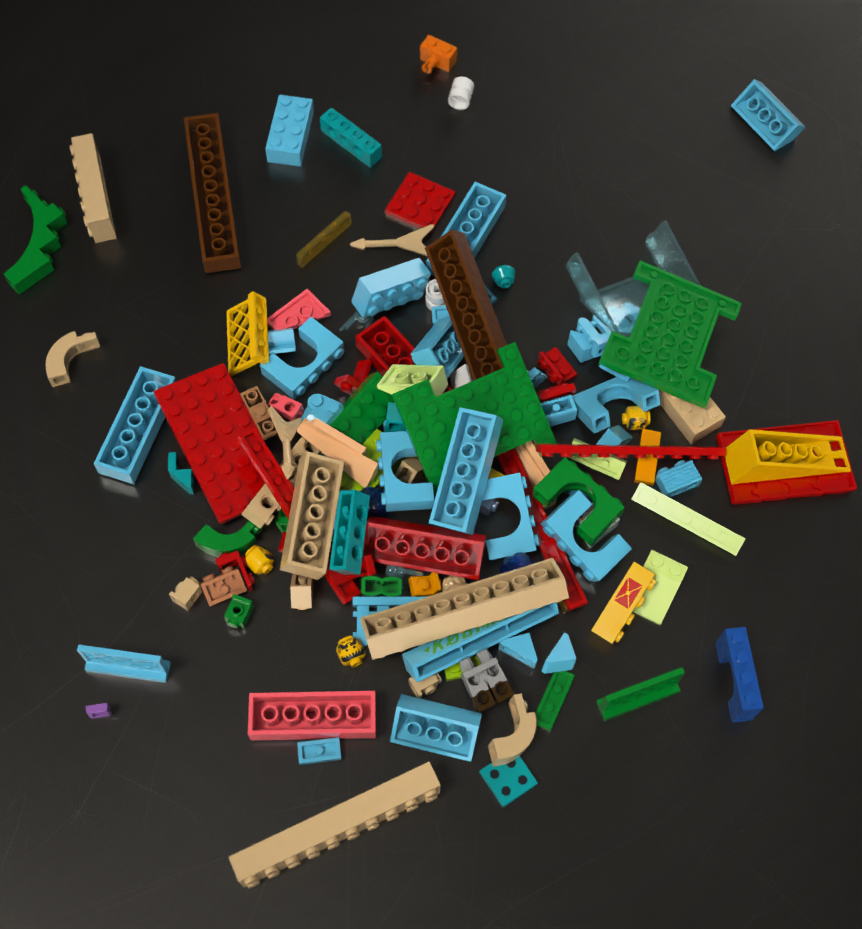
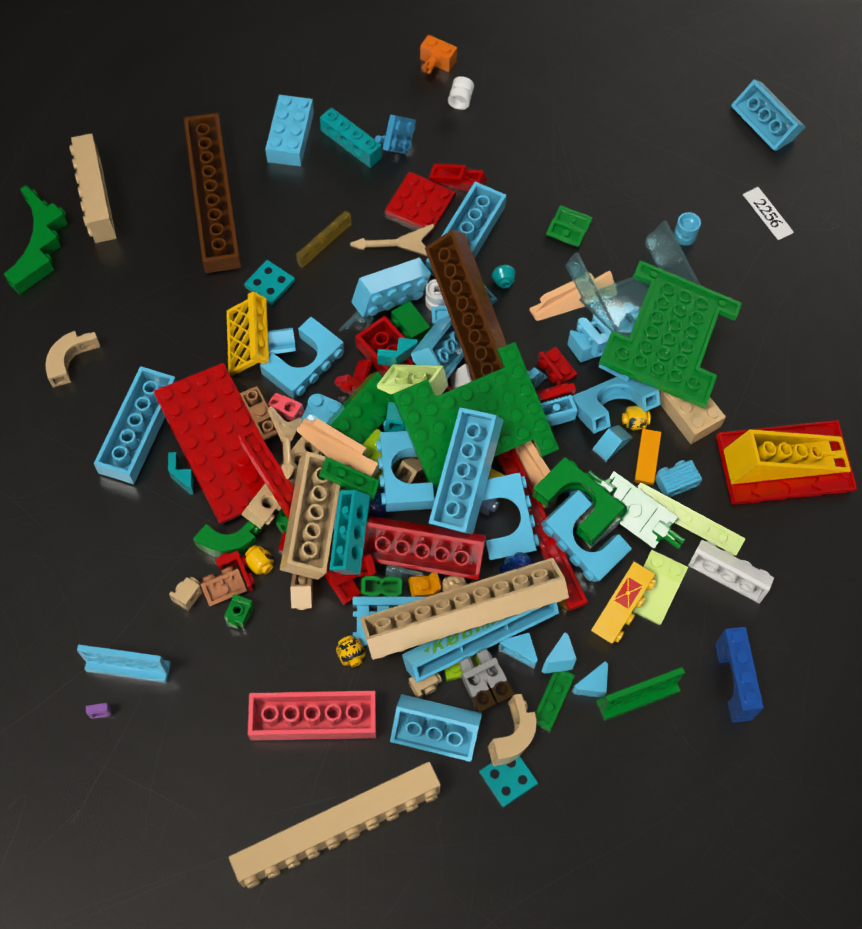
coral wing [267,289,331,330] -> none
medium azure plate [297,737,342,765] -> none
red plate [536,444,726,459] -> none
yellowish green plate [568,438,627,480] -> none
none -> teal tile [244,260,295,306]
none -> green tile [319,457,380,500]
none -> dark azure plate [375,114,416,154]
none -> teal slope [377,338,418,366]
none -> green brick [391,301,430,343]
none -> red slope [429,164,487,192]
none -> light nougat wedge [529,271,617,321]
none -> green slope [546,205,592,248]
none -> medium azure slope [572,661,608,698]
none -> plate [588,470,686,549]
none -> medium azure wheel [673,212,701,245]
none -> white slope [688,540,774,604]
none -> white sticker [743,187,794,240]

